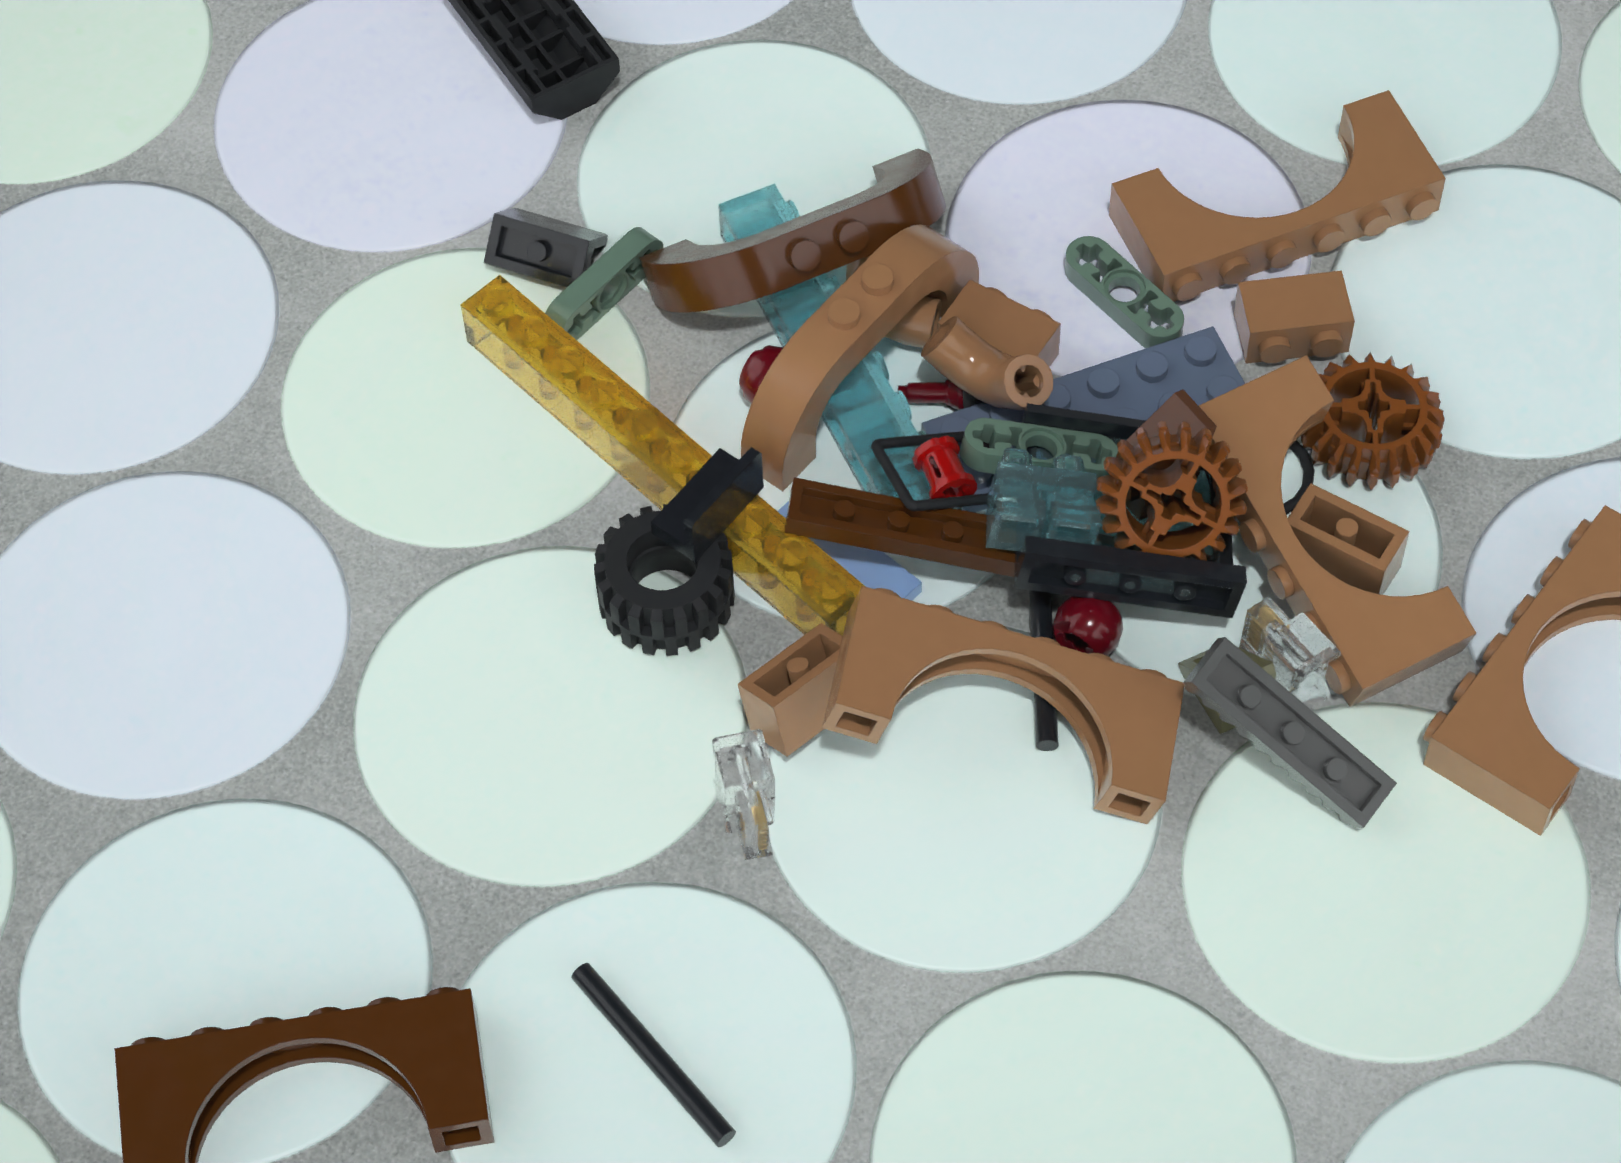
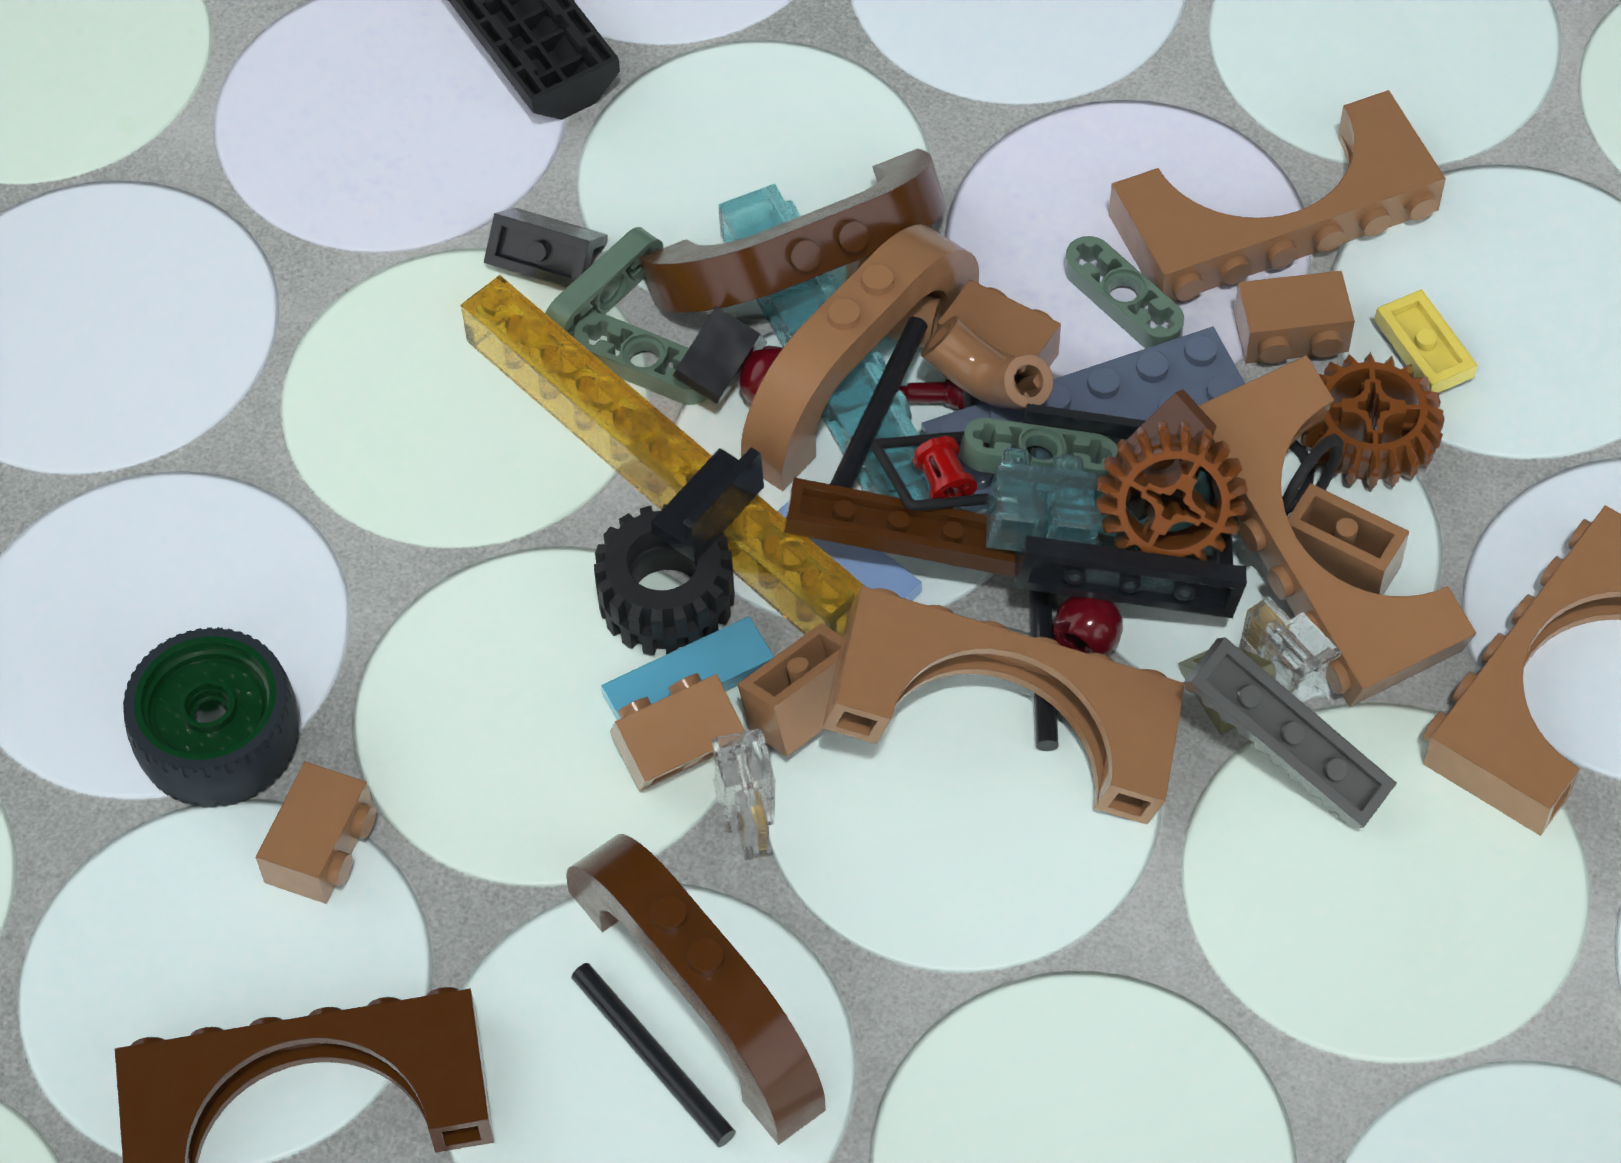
none -> wheel [123,627,299,807]
none -> medium nougat brick [255,761,376,904]
none -> reddish brown arch [566,834,826,1145]
none -> sand green beam [574,314,707,405]
none -> medium azure tile [601,616,774,720]
none -> medium nougat brick [610,673,747,792]
none -> black slope [672,306,767,404]
none -> black bar [830,316,928,488]
none -> black piece [1282,434,1343,516]
none -> light yellow plate [1374,289,1478,393]

